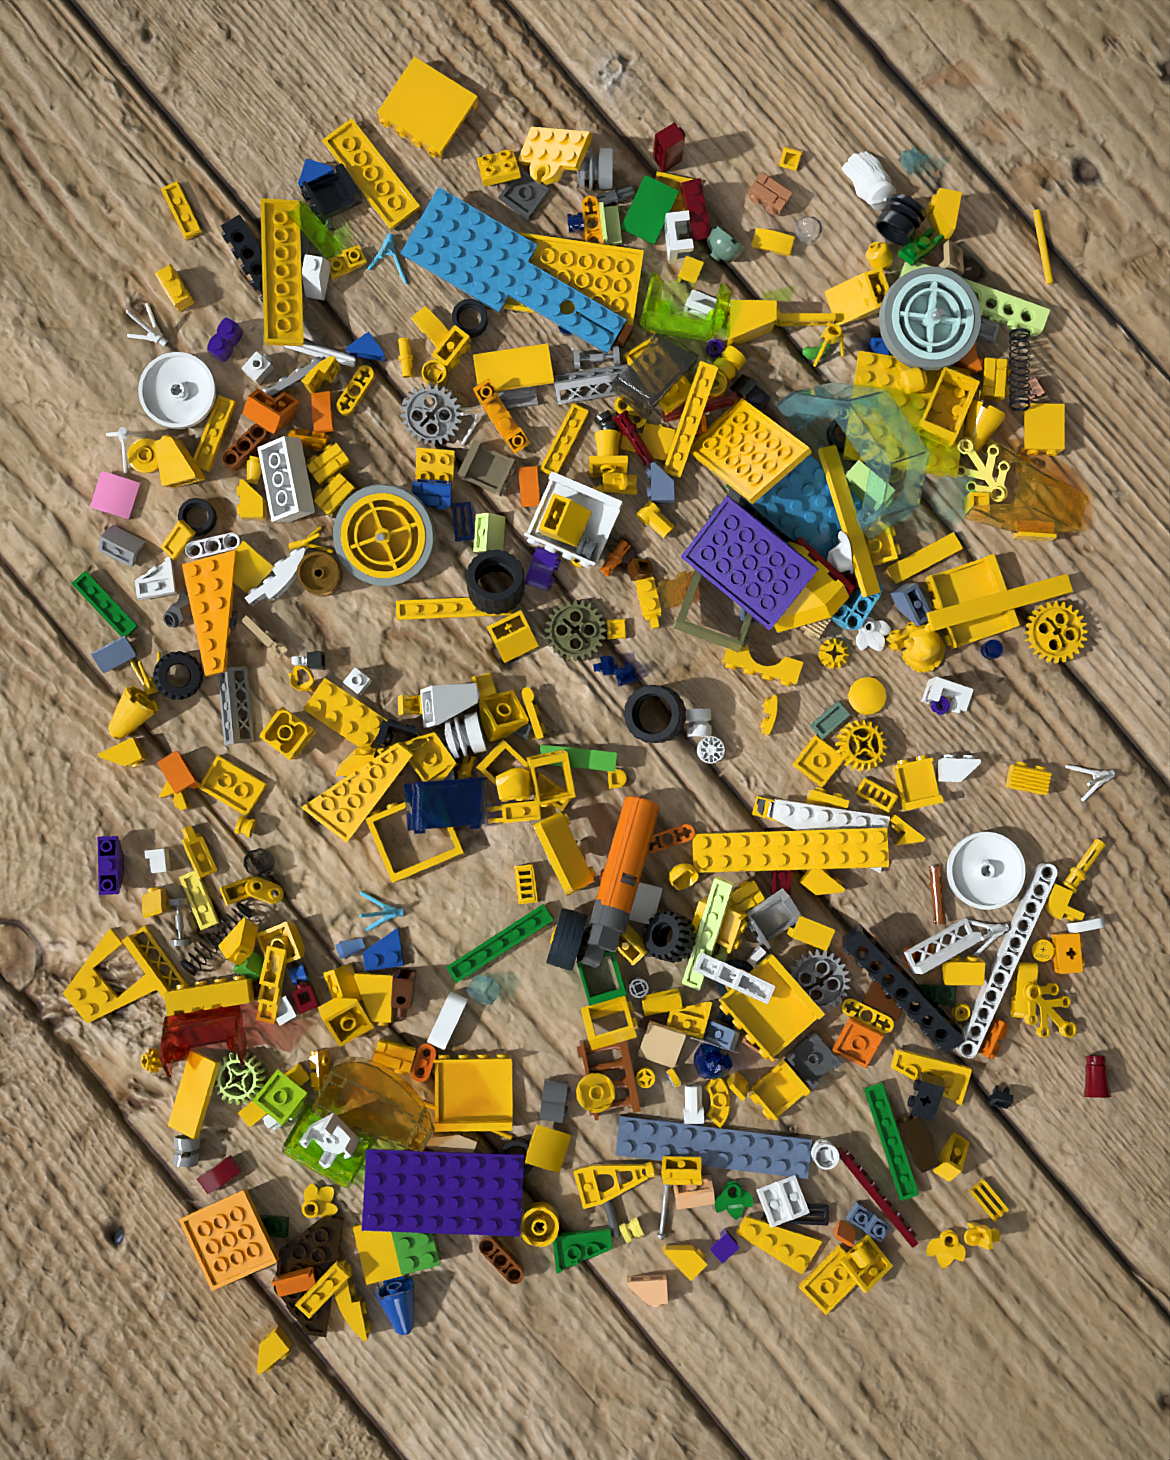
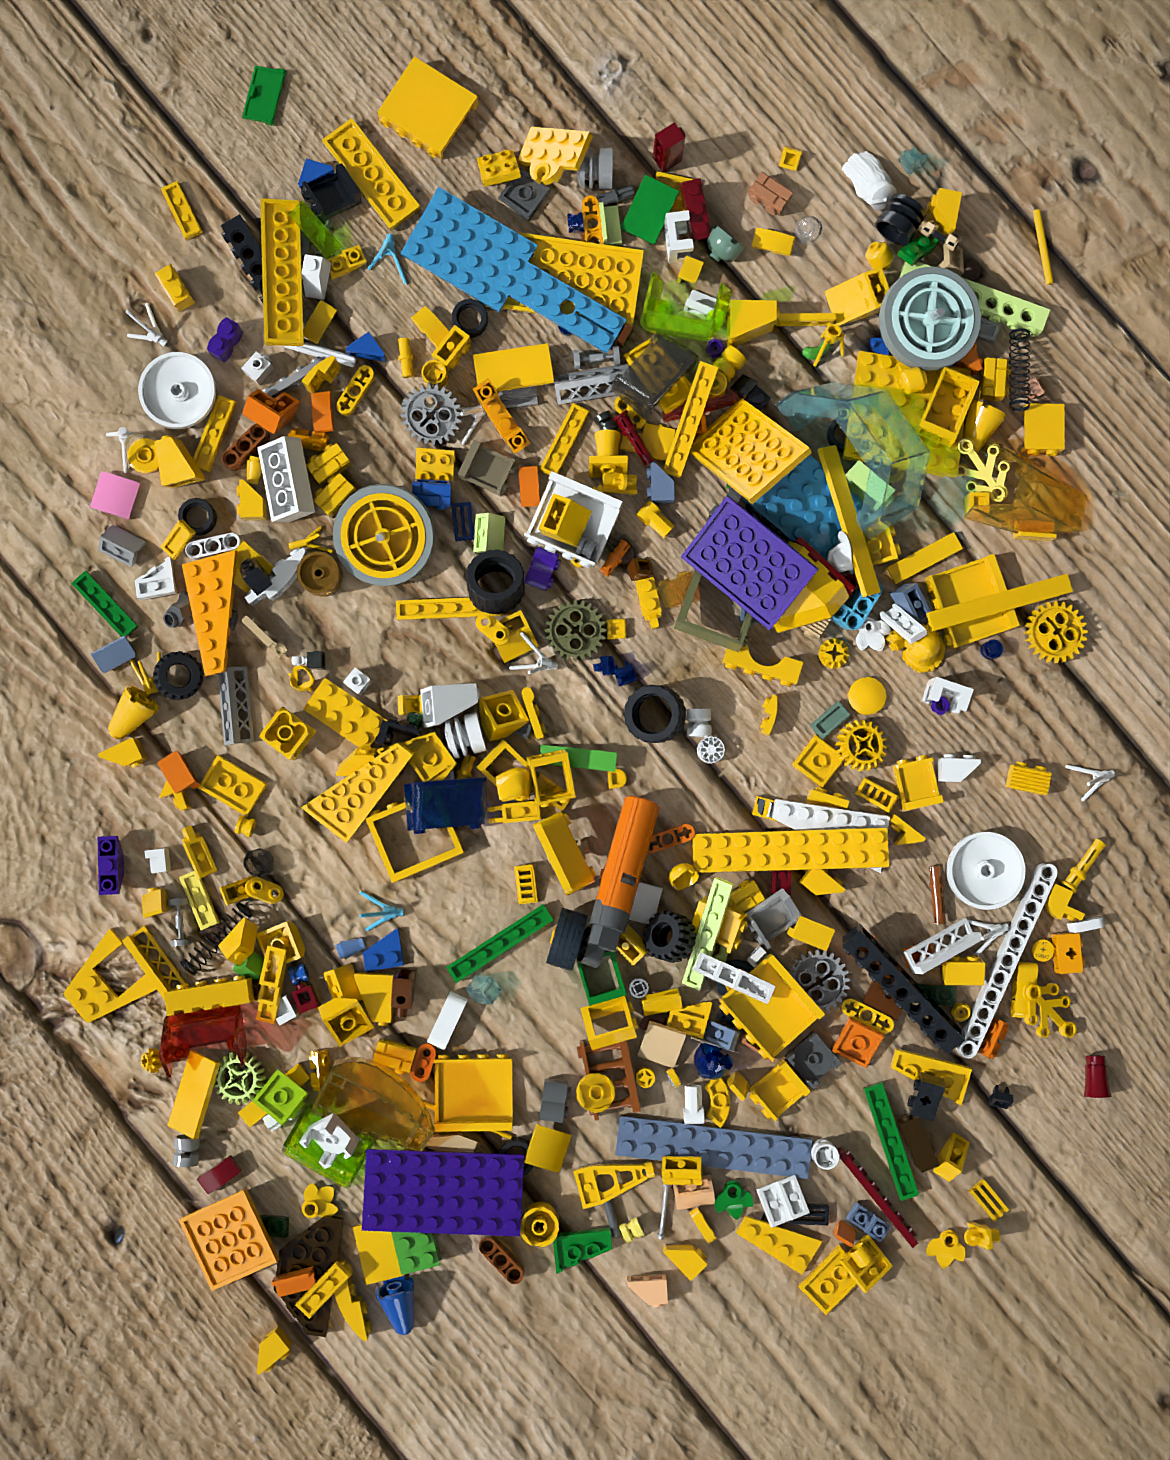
yellow panel [471,673,497,698] -> none
dark purple panel [710,1229,740,1264] -> none
none -> black brick [239,557,273,596]
none -> green door [242,65,287,126]
none -> yellow slope [303,300,337,345]
none -> clear green arm [407,712,422,729]
none -> yellow plate [476,613,510,645]
none -> white plant [509,632,558,674]
none -> yellow beam [689,1207,717,1244]
none -> white hinge [880,603,927,644]
none -> tan piece [918,220,962,252]

